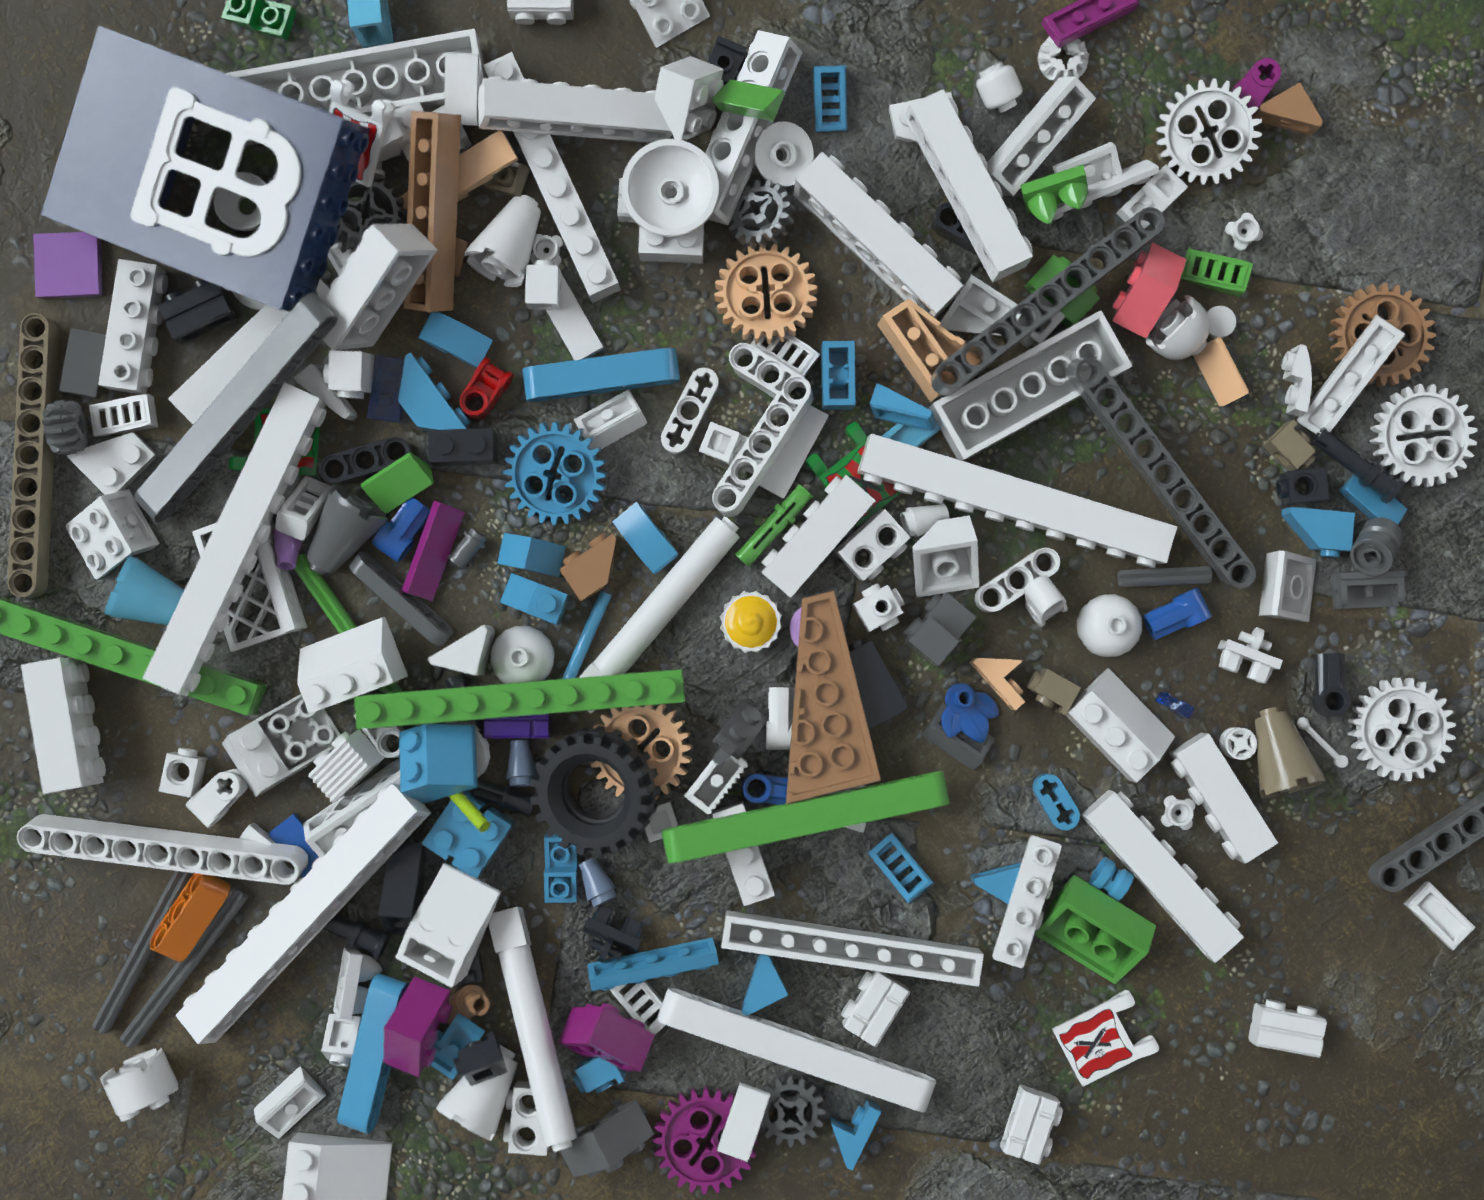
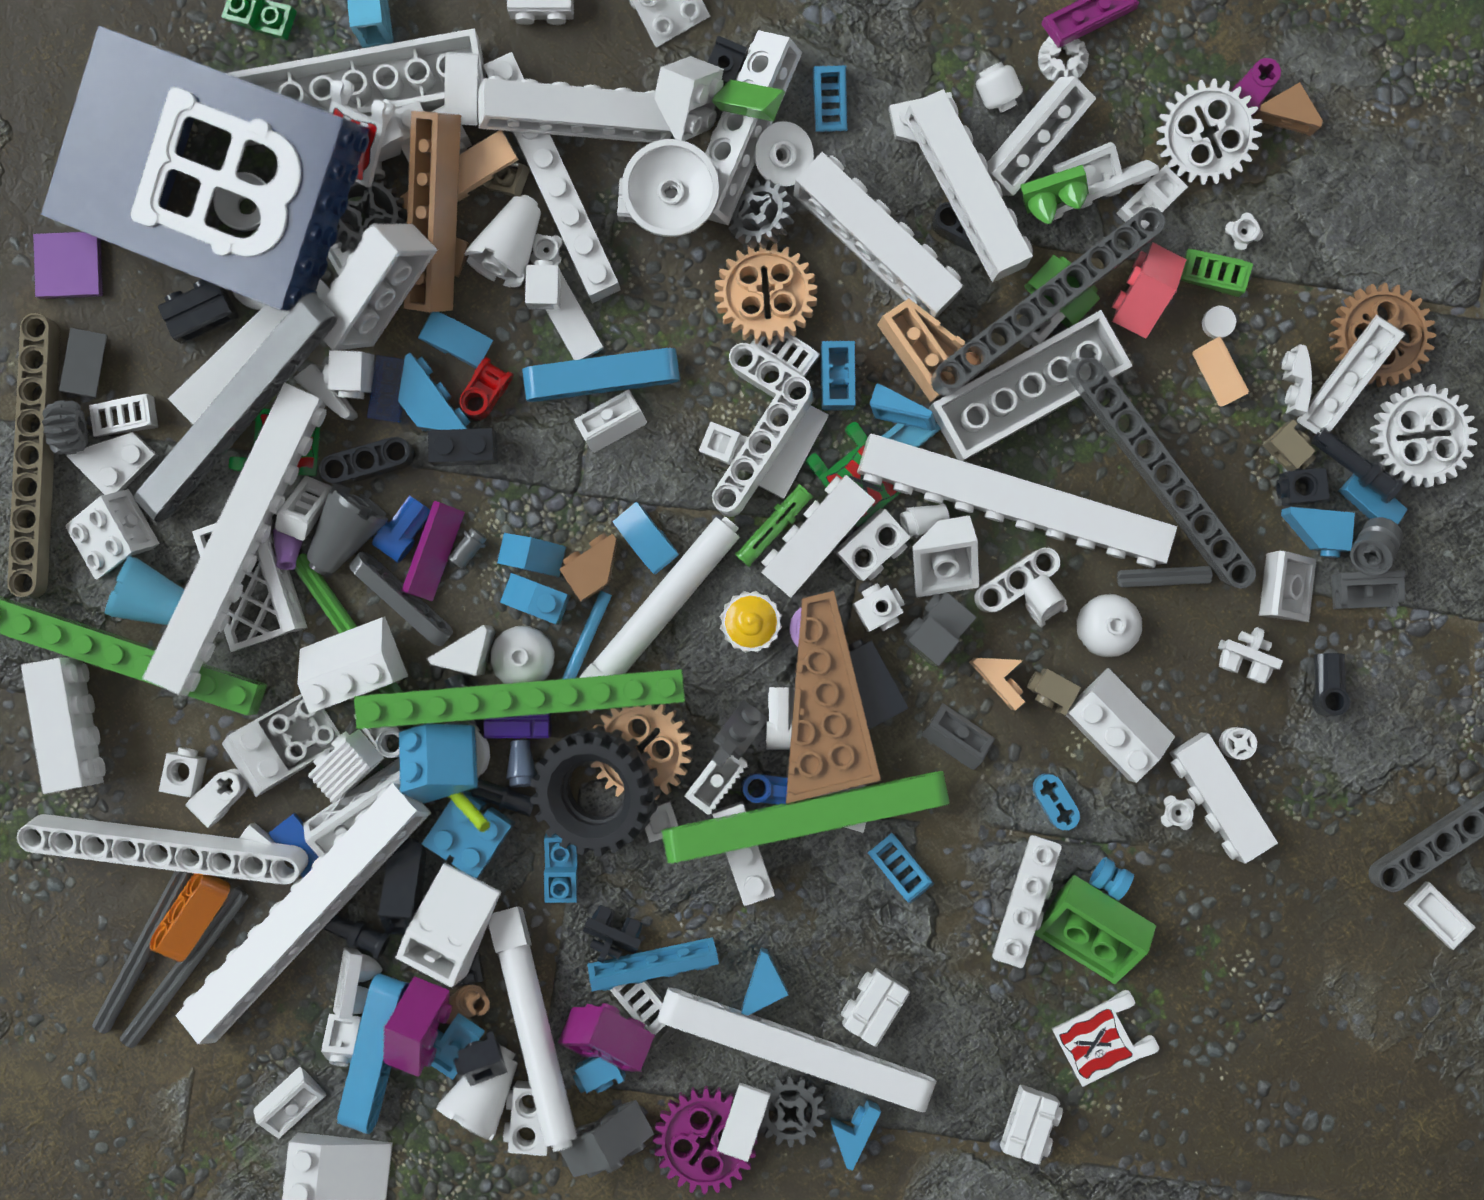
white brick [98,259,168,394] -> none
white brick [100,1048,179,1121] -> none
bright green slope [361,452,434,513] -> none
dark azure gear [503,421,608,525] -> none
sand blue cone [579,857,617,908] -> none
white brick [638,224,704,263] -> none
white beam [661,368,718,454] -> none
white brick [721,910,984,987] -> none
white wing [940,275,1021,336] -> none
blue plate [941,683,999,743] -> none
dark azure slope [970,862,1022,904] -> none
white brick [1081,790,1244,963] -> none
blue piece [1142,587,1212,640] -> none
white cylinder [1145,295,1210,360] -> none
clear blue tile [1155,691,1195,719] -> none
white brick [1248,999,1327,1058] -> none
dark tan cone [1255,707,1326,798] -> none
white hinge [1297,717,1348,768] -> none
white gear [1348,678,1456,781] -> none

